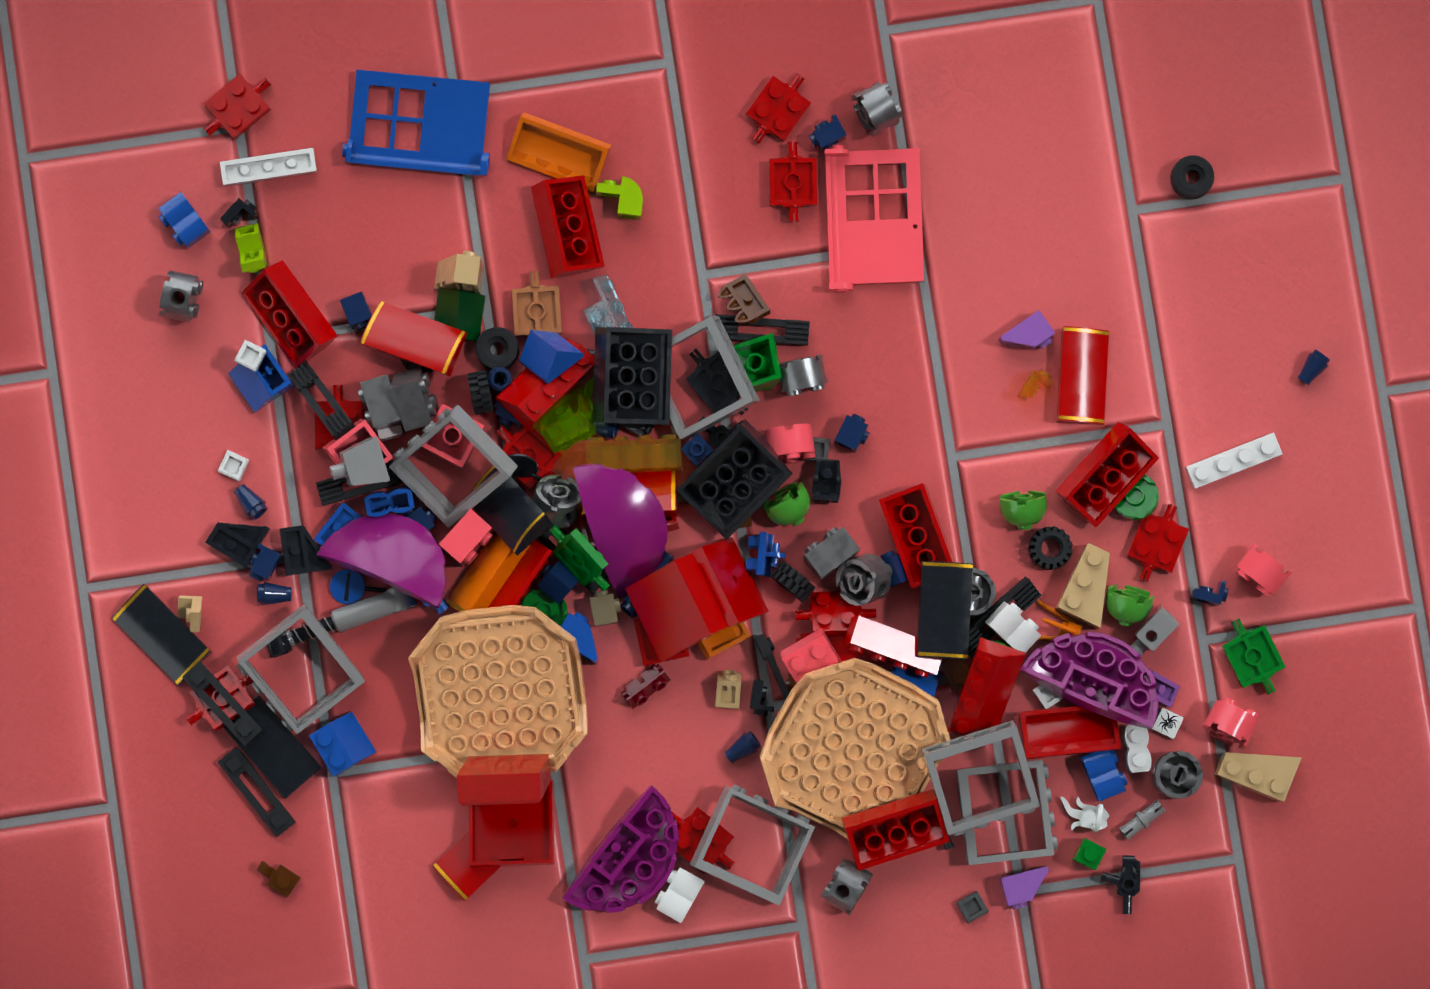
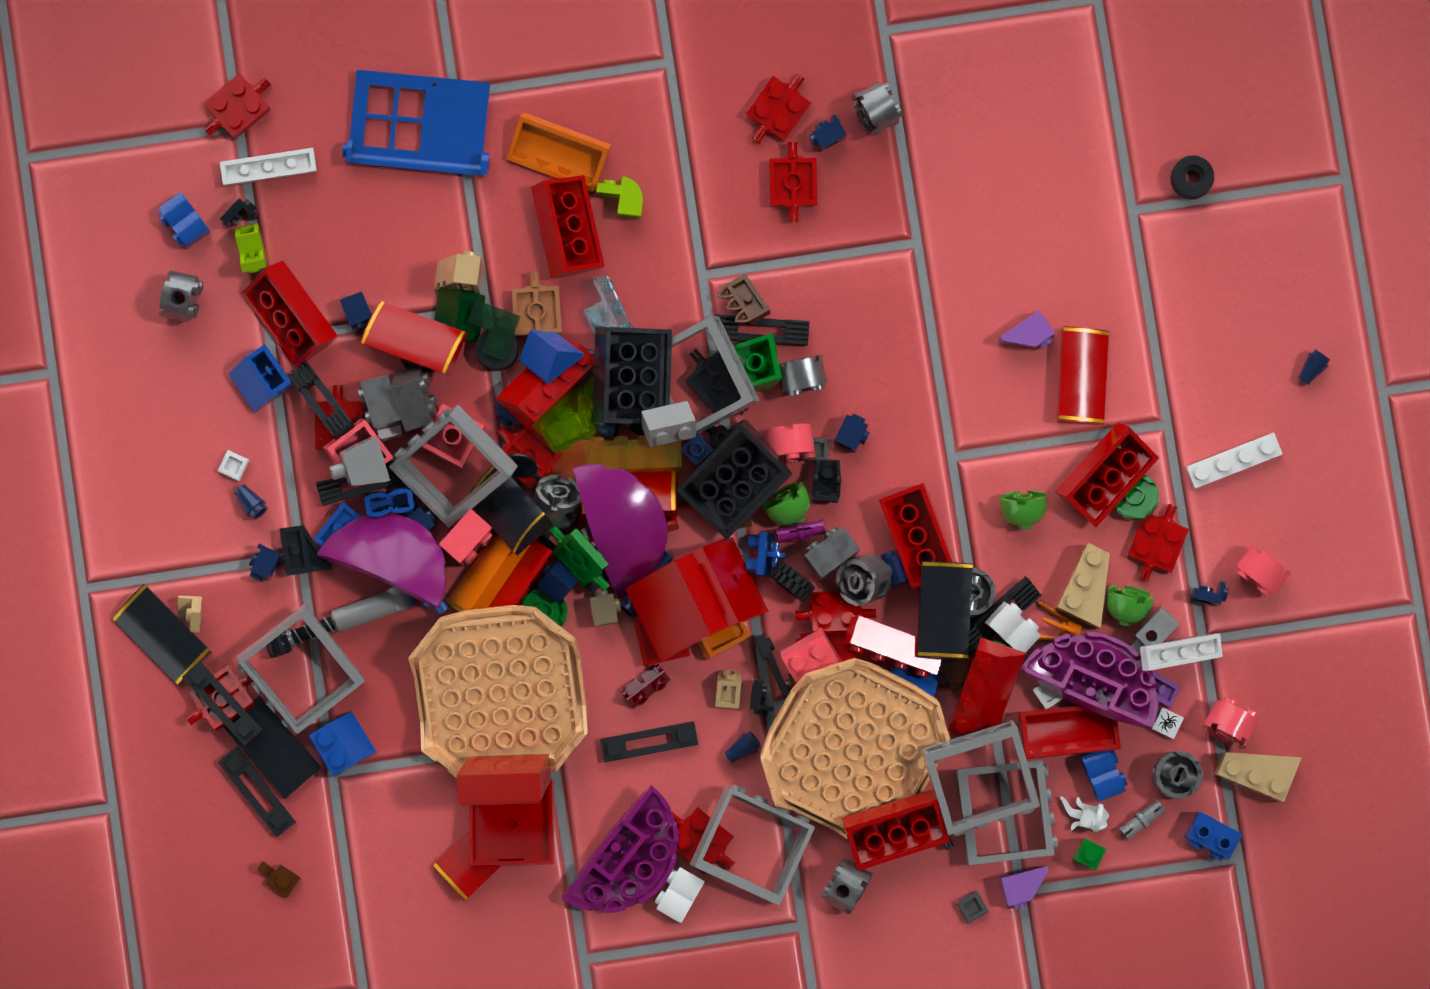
black wing [205,522,270,568] -> none
white tile [234,340,267,372] -> none
dark blue cone [257,582,292,606] -> none
blue piece [330,569,388,604] -> none
black tyre [467,370,494,415] -> none
dark blue cone [488,367,511,390] -> none
blue slope [561,612,599,664] -> none
coral door [825,145,924,292] -> none
clear yellow bracket [1017,369,1054,401] -> none
black tyre [1028,526,1073,570] -> none
black piece [1100,855,1141,914] -> none
white brick [1122,725,1151,773] -> none
green plate [1221,618,1286,695] -> none
none -> clear green plate [468,300,521,361]
none -> black container [600,721,698,763]
none -> light grey brick [641,401,696,447]
none -> magenta pin [776,519,826,544]
none -> white plate [1140,633,1223,671]
none -> blue brick [1184,811,1243,861]

